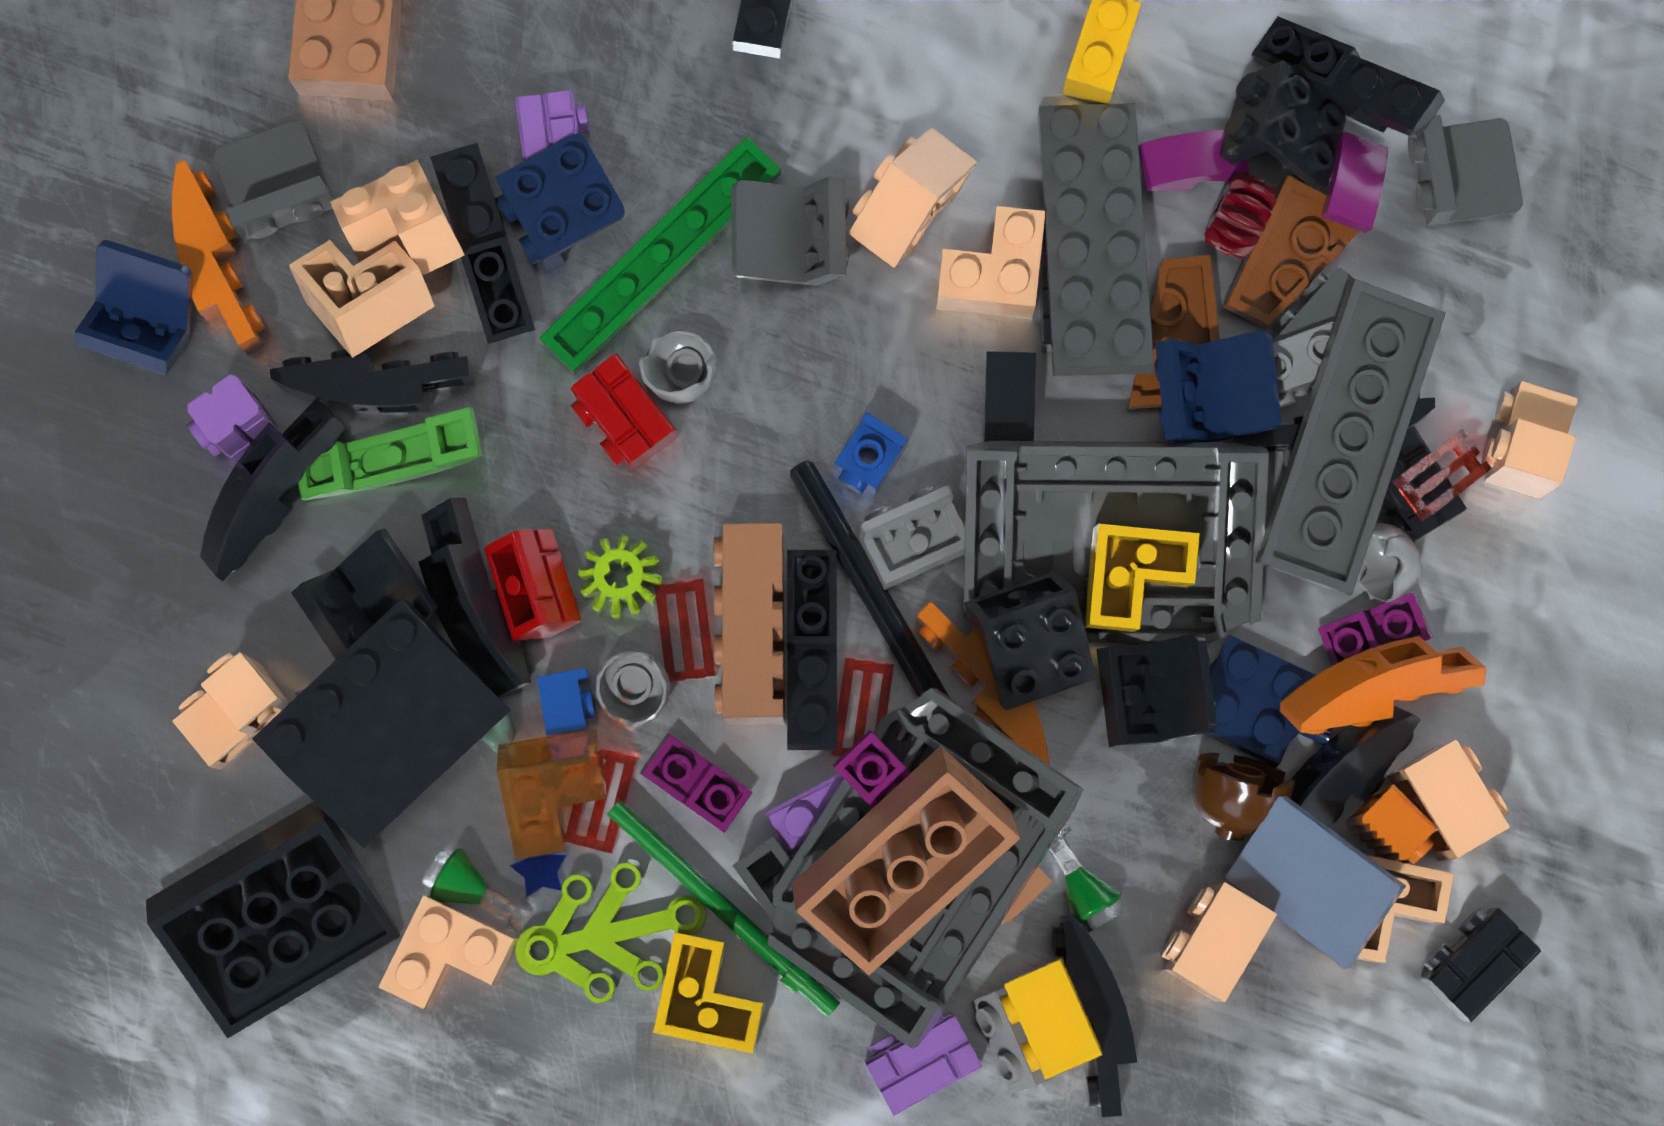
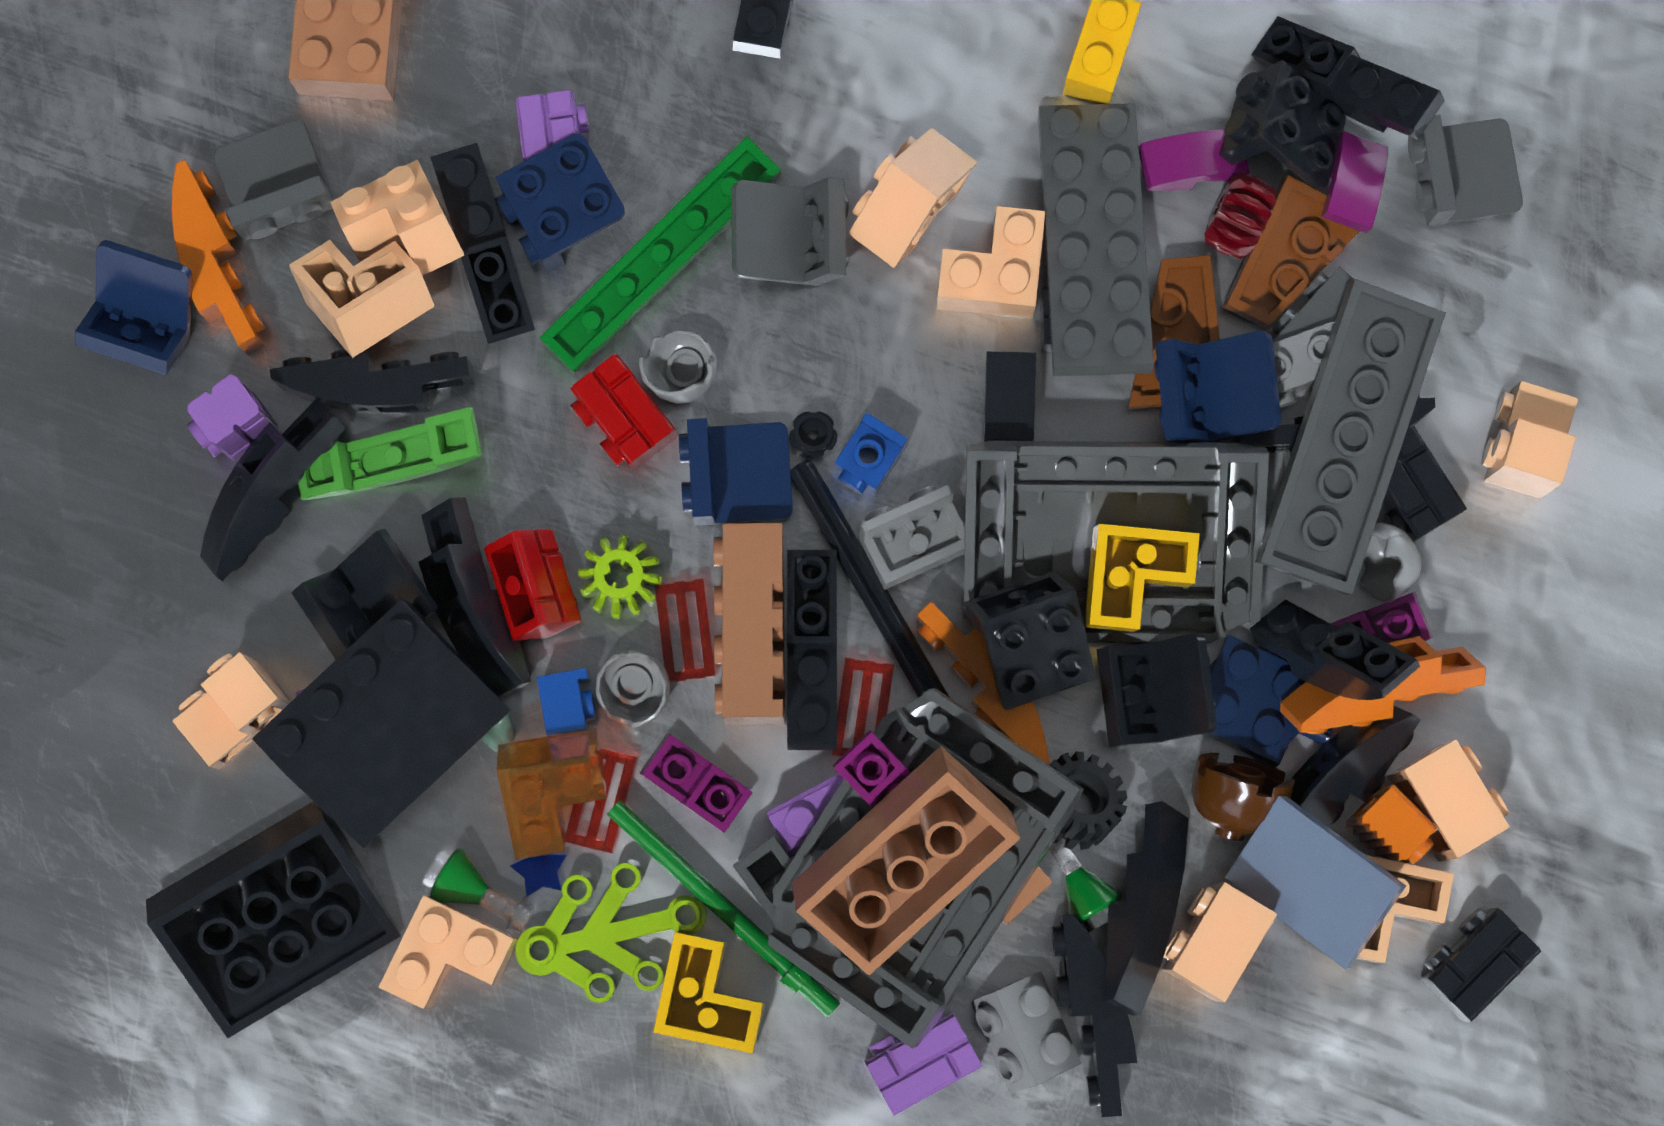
yellow brick [1000,958,1103,1080] -> none
clear red tile [1392,429,1492,521] -> none
none -> dark blue bracket [679,418,793,526]
none -> black plate [789,411,838,459]
none -> black tyre [1050,751,1127,850]
none -> black slope [1105,801,1189,1016]
none -> black slope [1250,599,1420,700]

